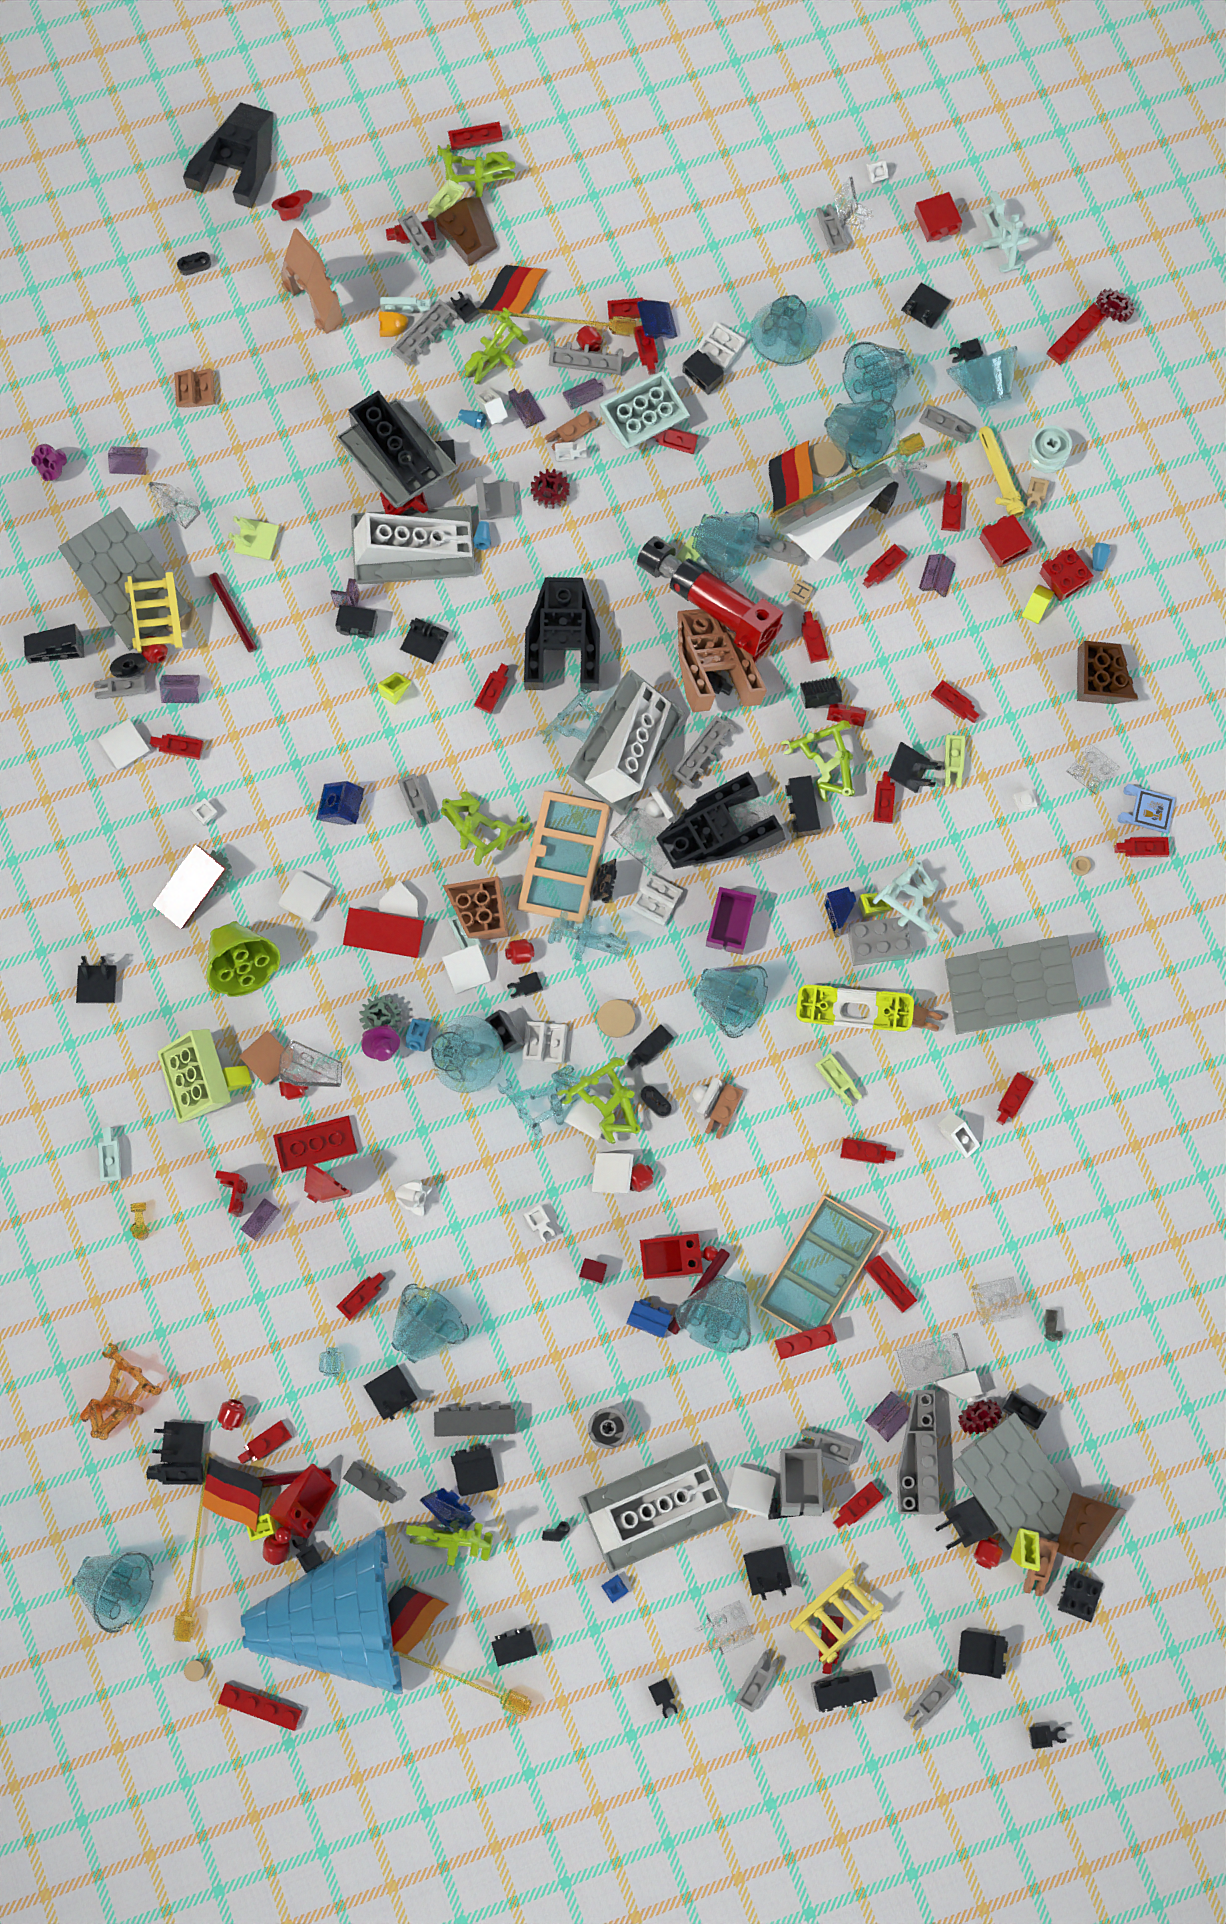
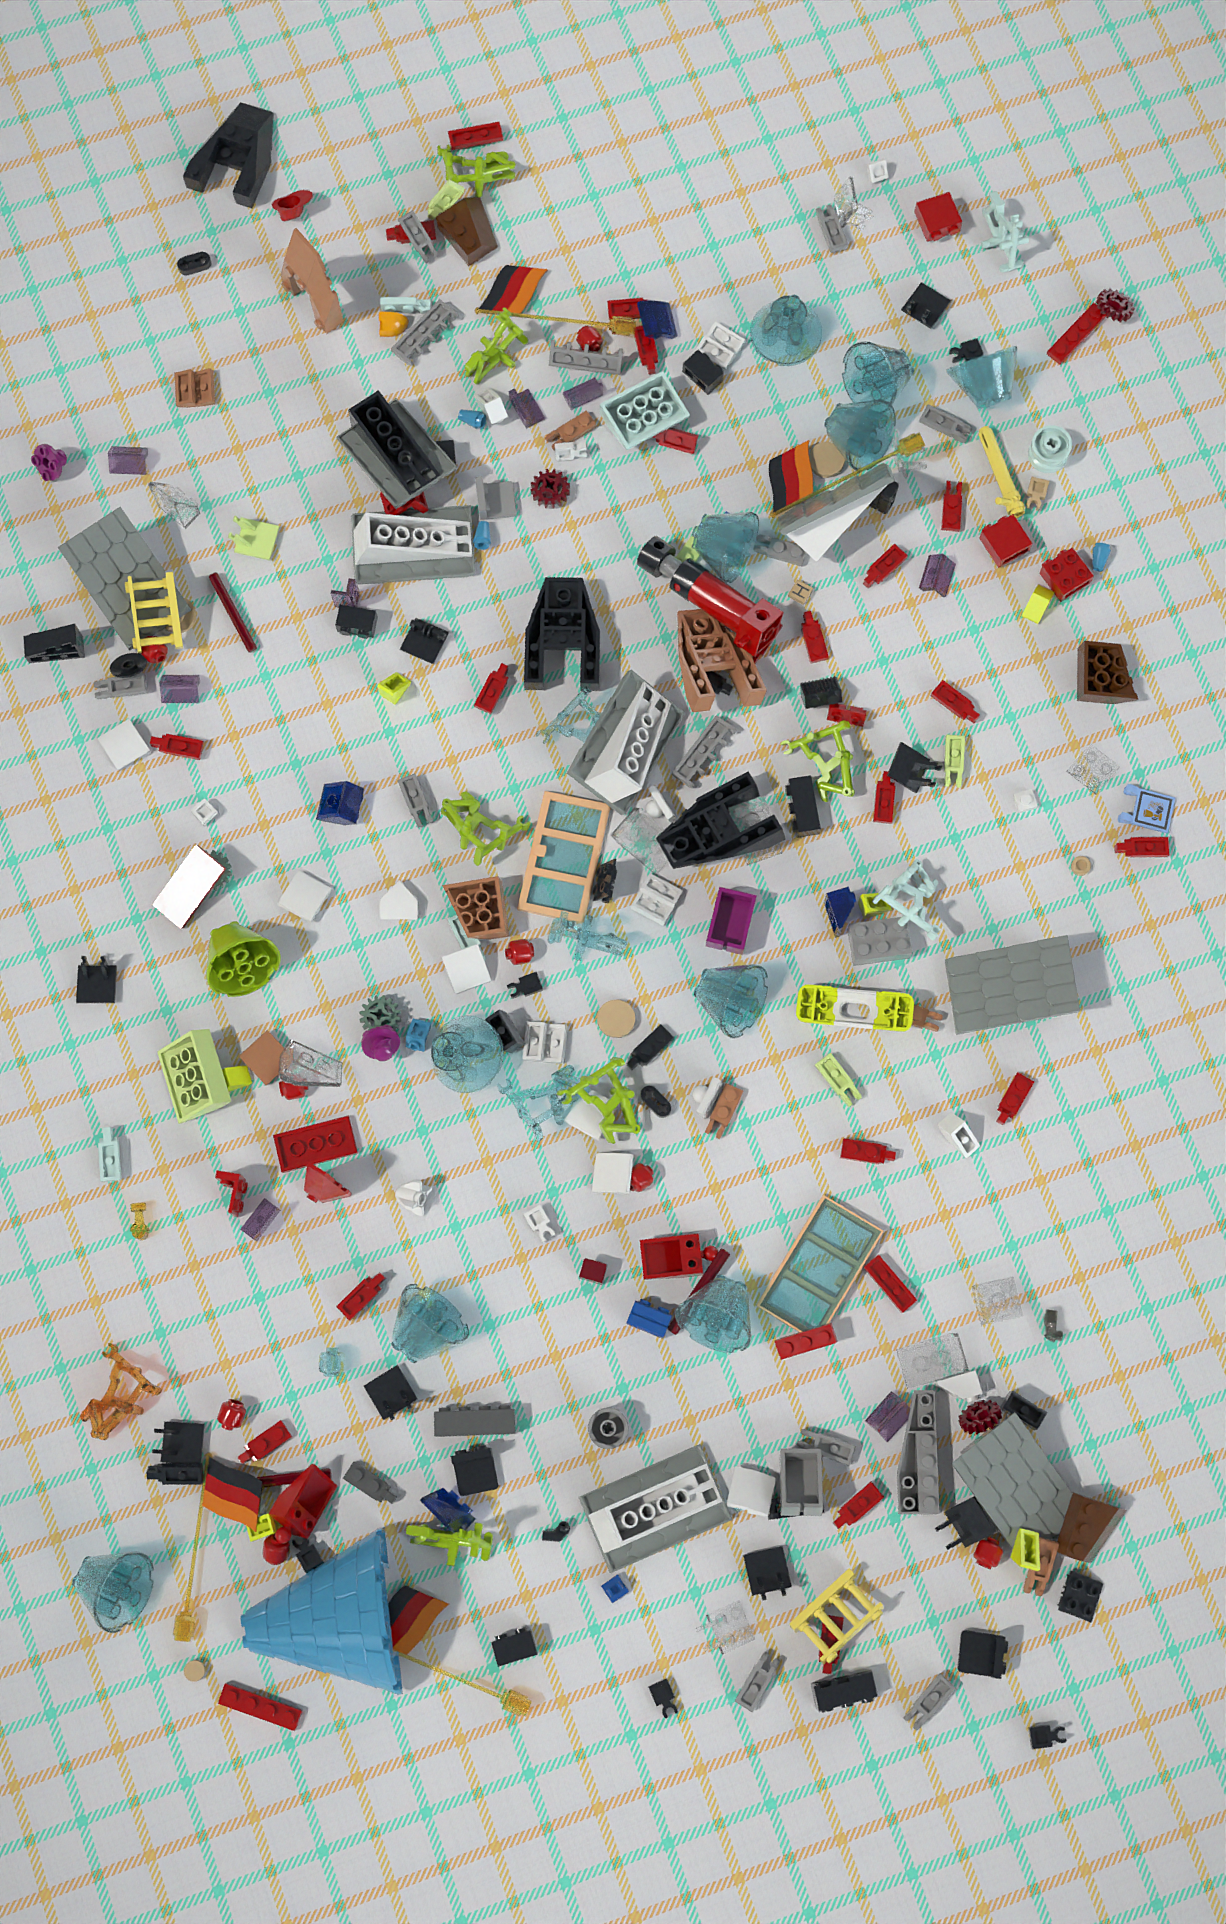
red tile [343,907,425,958] -> none
black plate [450,291,480,324] -> none

